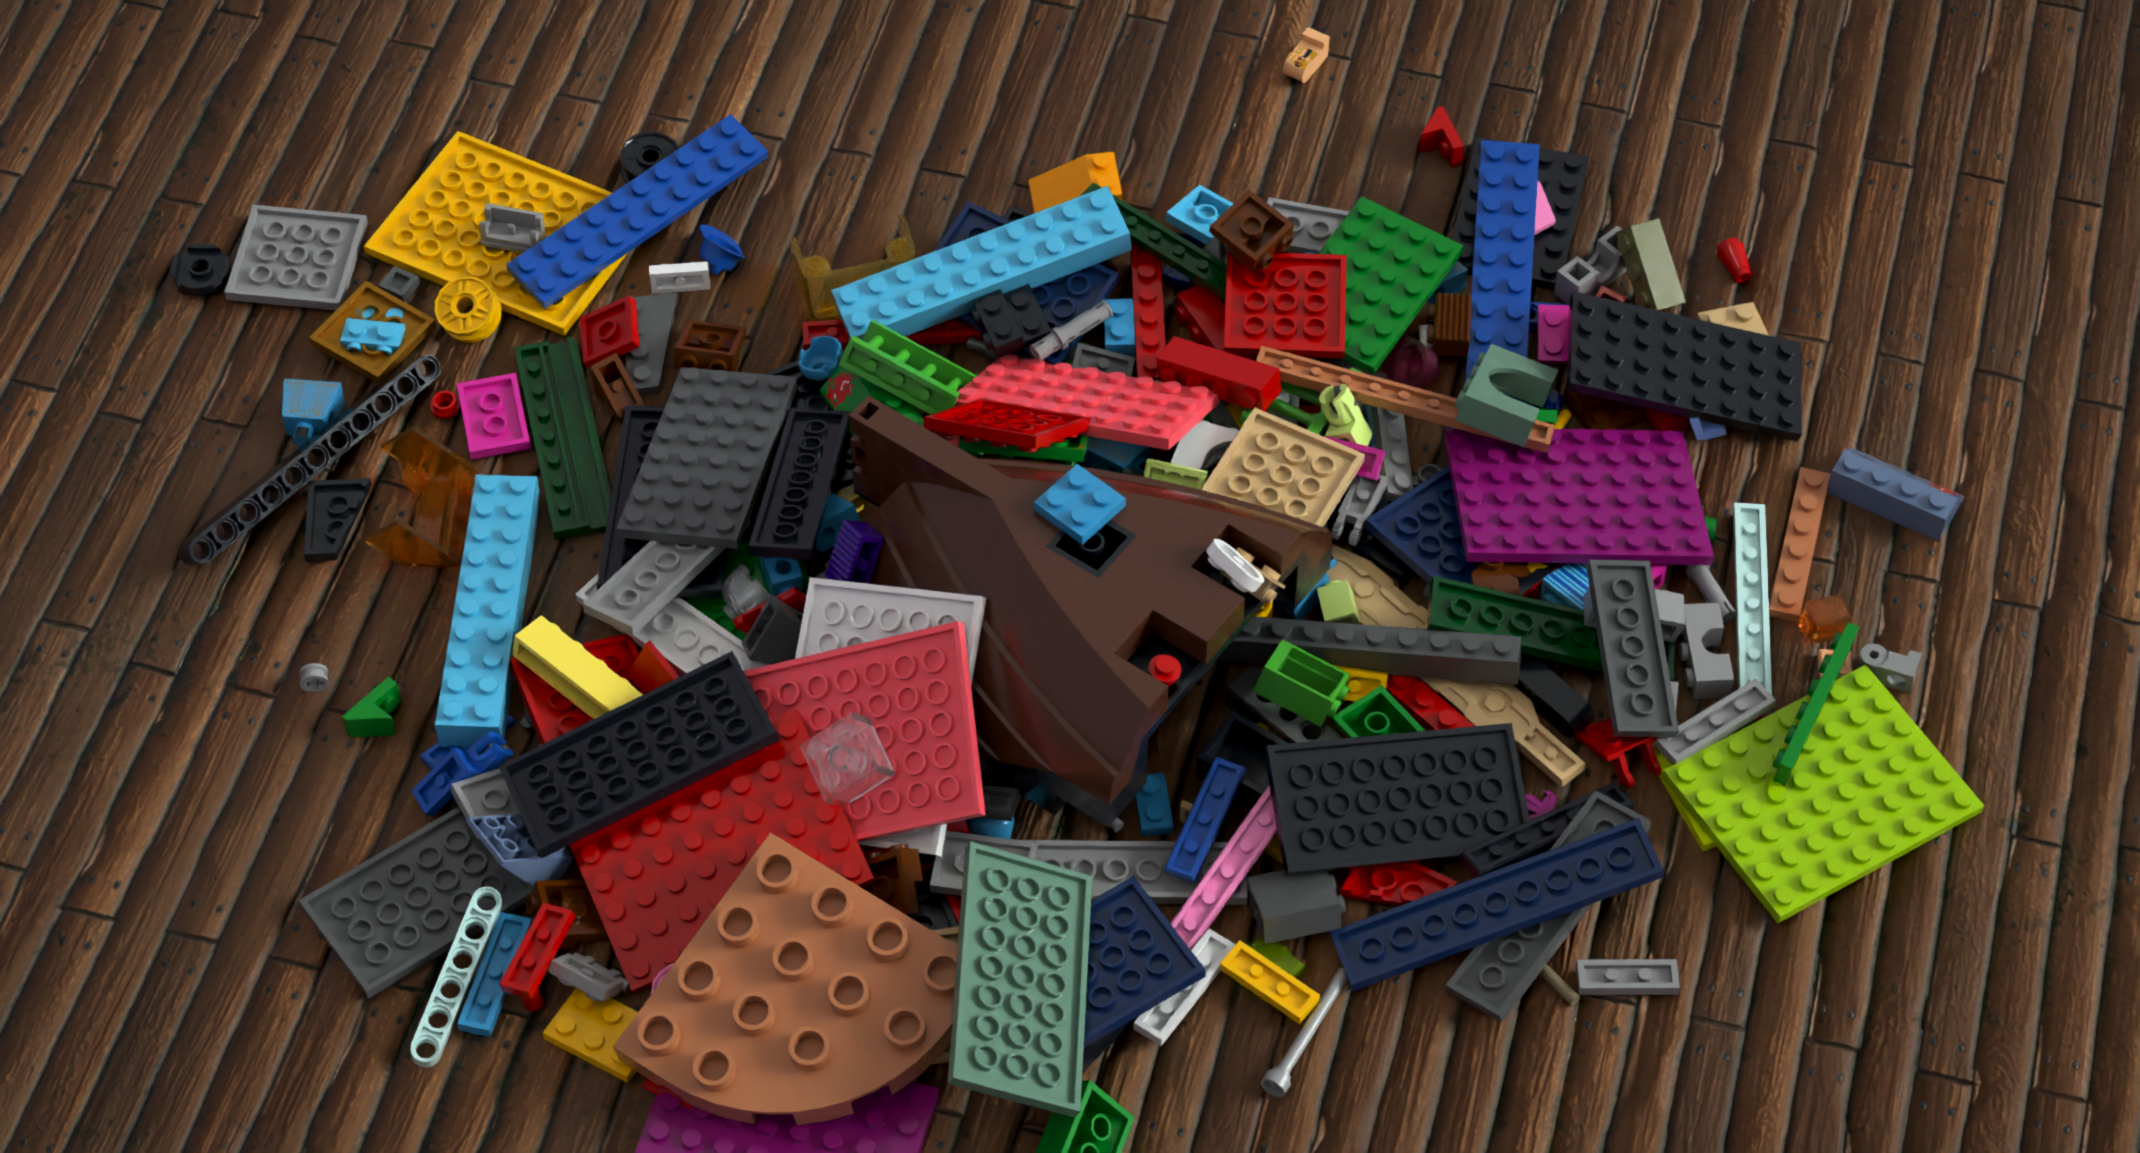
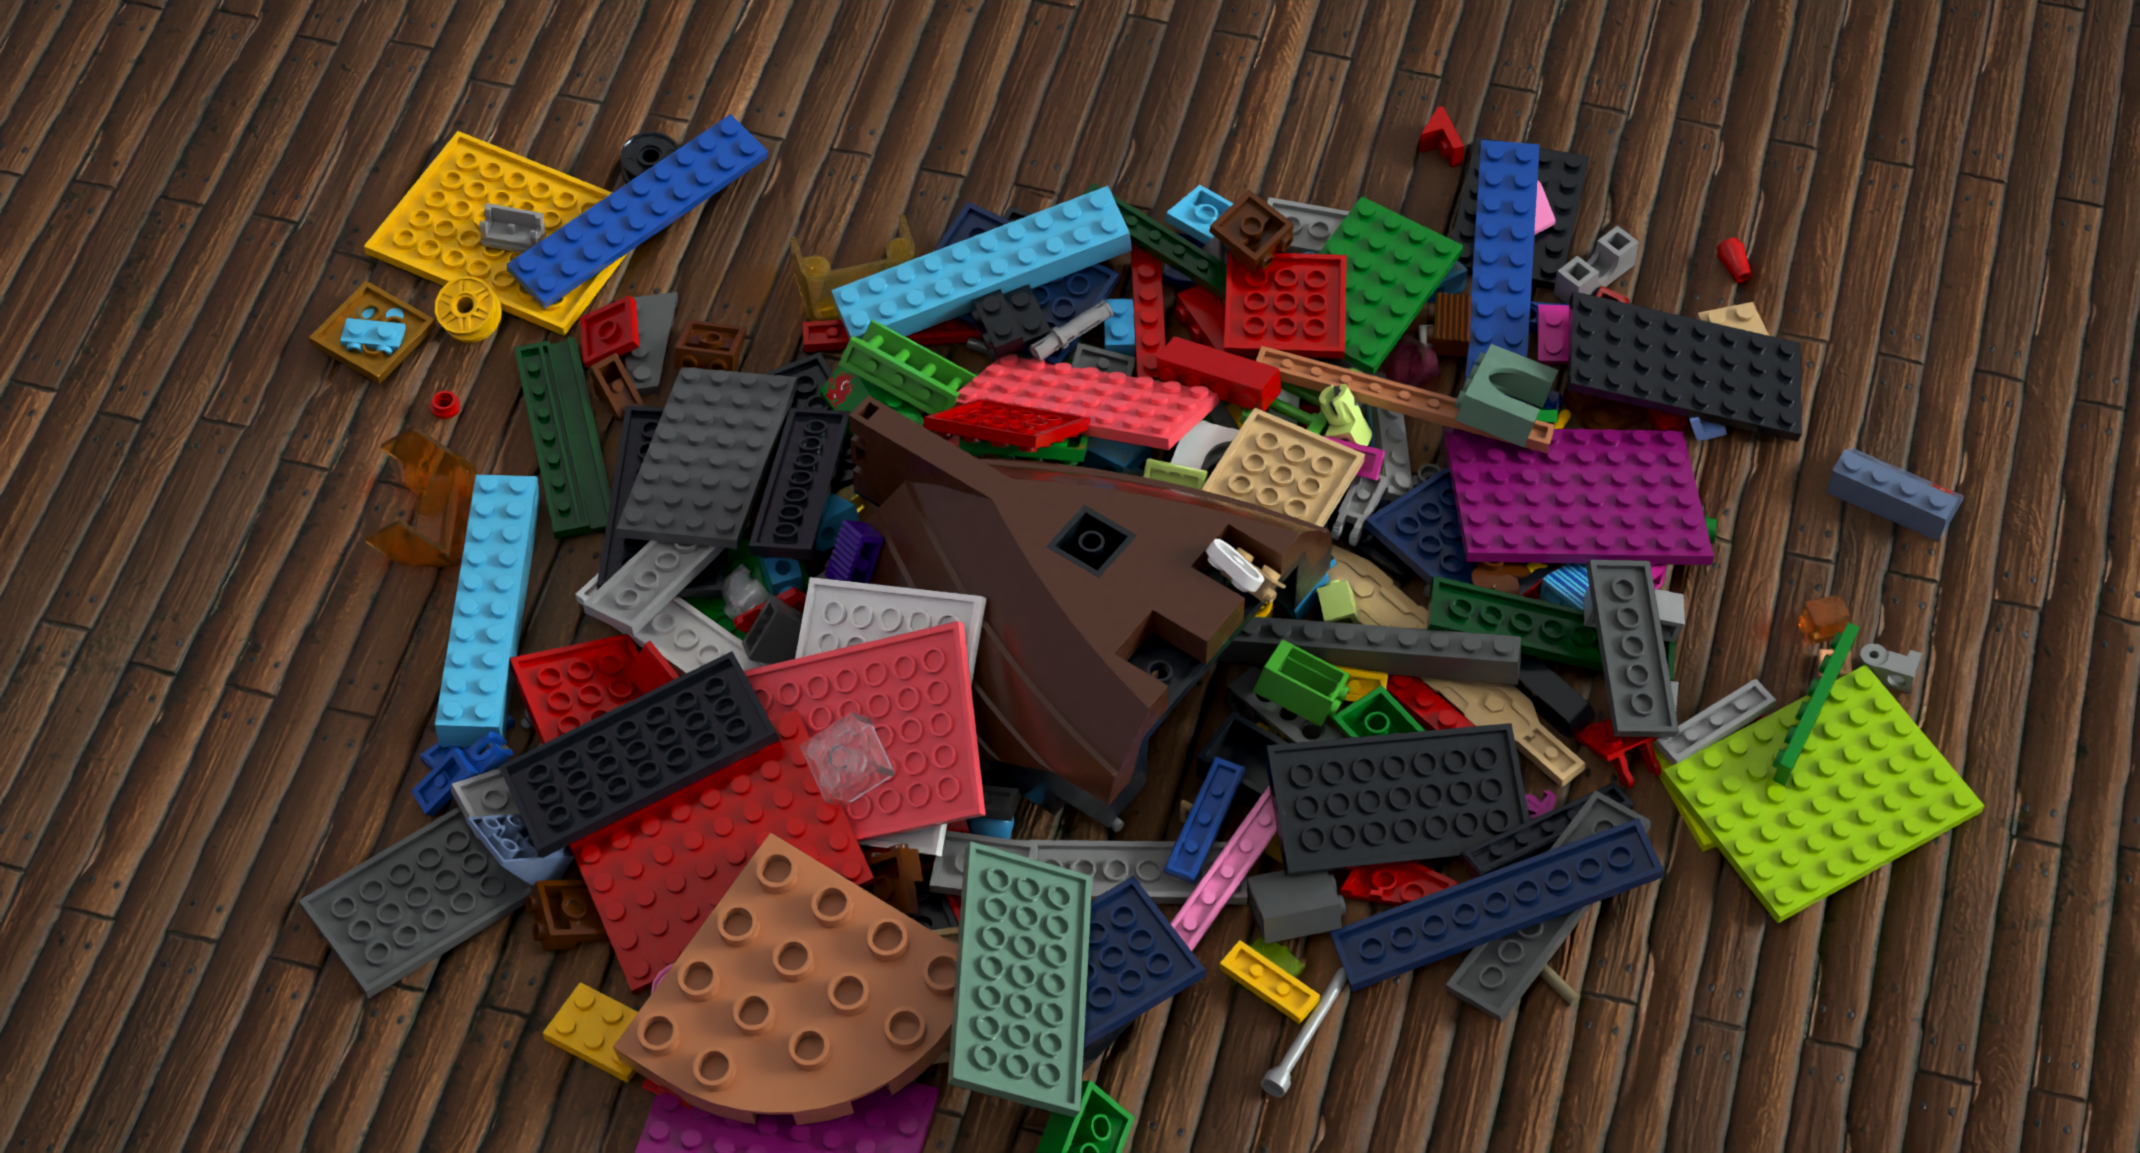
black plate [171,244,232,296] -> none
black beam [178,355,441,565] -> none
light grey plate [224,204,368,311] -> none
dark azure torso [282,379,345,447] -> none
light grey bush [299,663,329,692] -> none
black wing [304,478,372,562] -> none
green slope [342,677,401,738] -> none
dark grey plate [378,266,420,302] -> none
light aqua beam [410,886,502,1068] -> none
dark pink plate [456,373,531,460] -> none
dark azure plate [457,912,532,1037] -> none
red piece [499,902,576,1011] -> none
light yellow brick [512,615,643,719] -> none
light grey plate [548,952,630,1002] -> none
white plate [649,261,710,294] -> none
blue piece [699,224,746,275] -> none
dark azure hair [798,336,843,381] -> none
light orange slope [1028,152,1122,213] -> none
dark azure plate [1034,464,1126,545] -> none
white plate [1133,929,1236,1046] -> none
dark azure plate [1135,773,1174,837] -> none
red plate [1148,654,1182,686] -> none
light nougat leg [1283,27,1330,83] -> none
light grey plate [1576,959,1680,995] -> none
brick [1615,218,1686,311] -> none
light grey arch [1679,602,1734,699] -> none
light grey pin [1684,565,1736,623] -> none
light aqua plate [1733,503,1772,714] -> none
nougat plate [1769,467,1831,623] -> none

